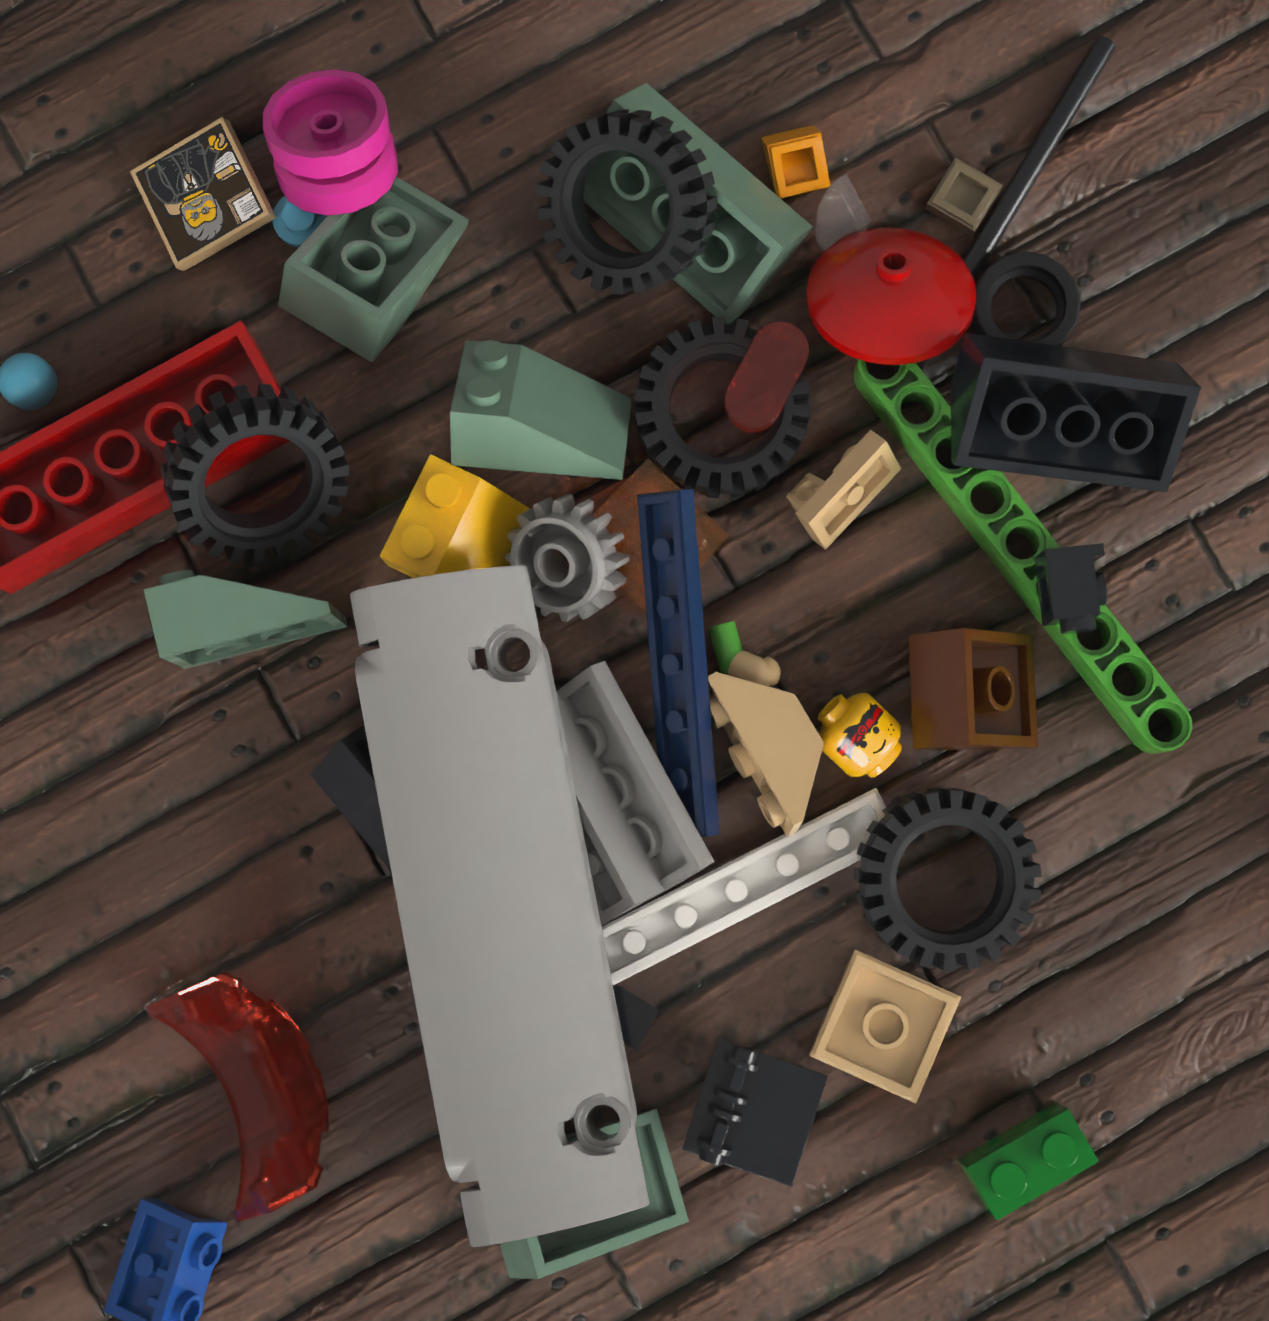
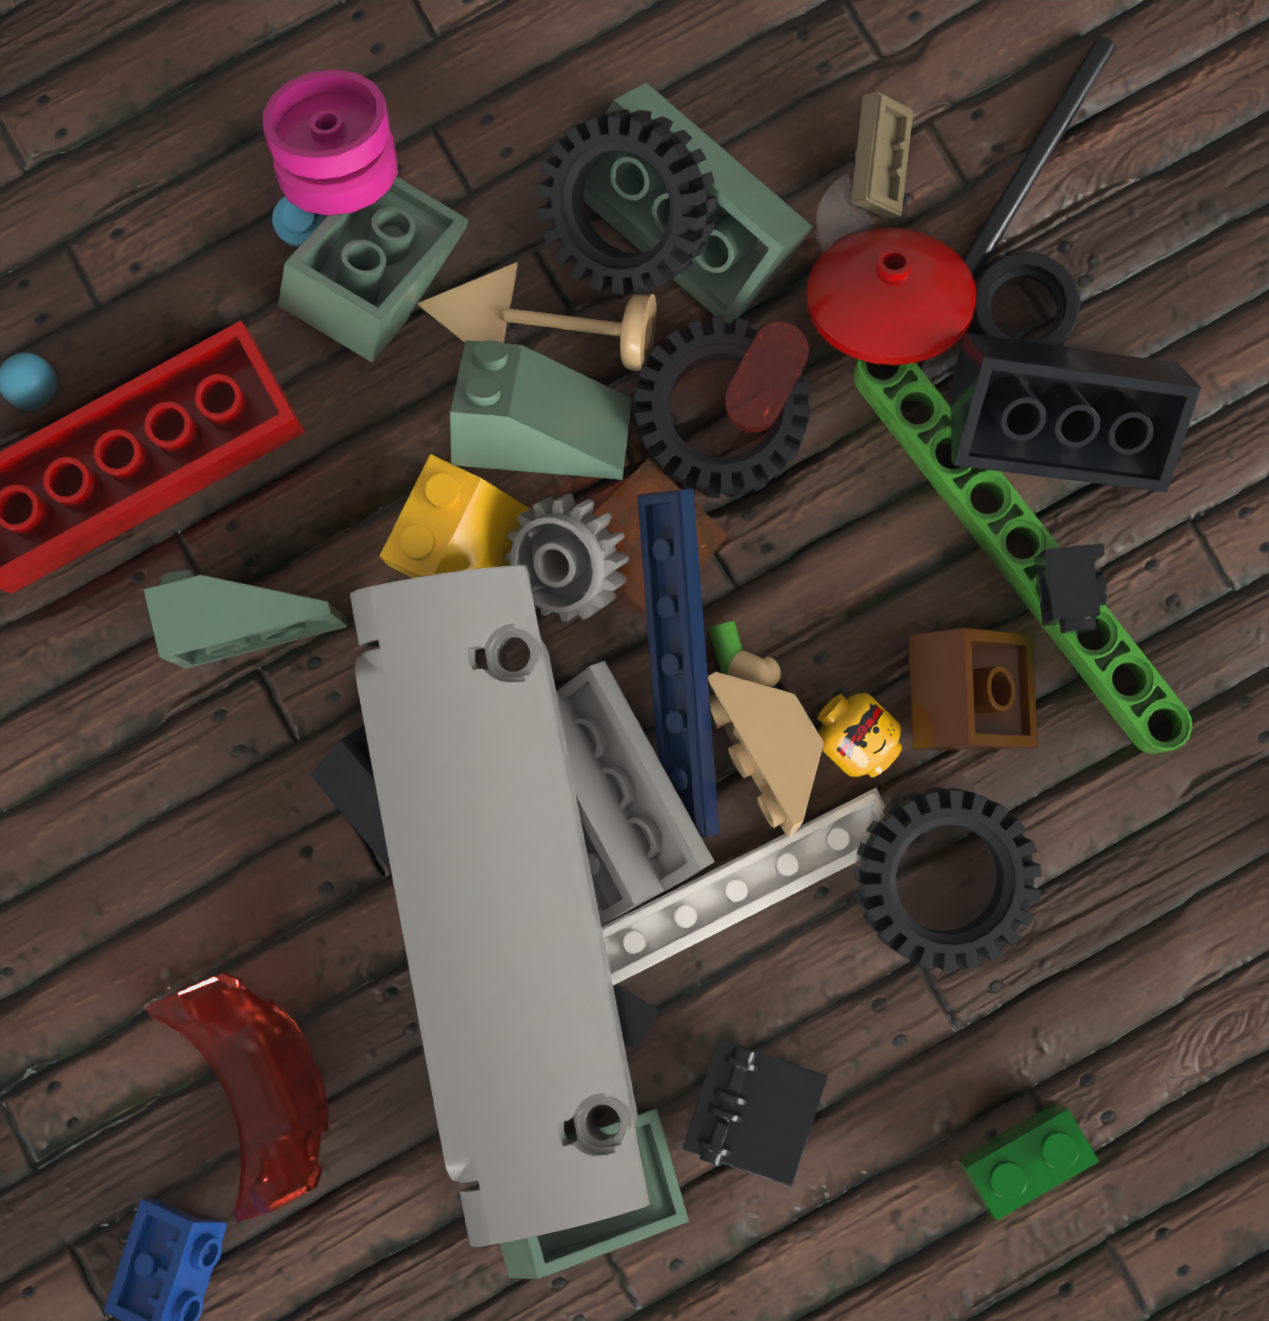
tile [130,117,276,271] -> none
black tyre [161,383,349,564] -> none
light orange slope [761,125,830,199] -> none
tan hinge [786,430,901,550] -> none
tan tile [808,949,961,1103] -> none
dark tan tile [925,157,1003,237] -> none
none -> tan piece [417,262,657,372]
none -> dark tan plate [851,92,913,219]

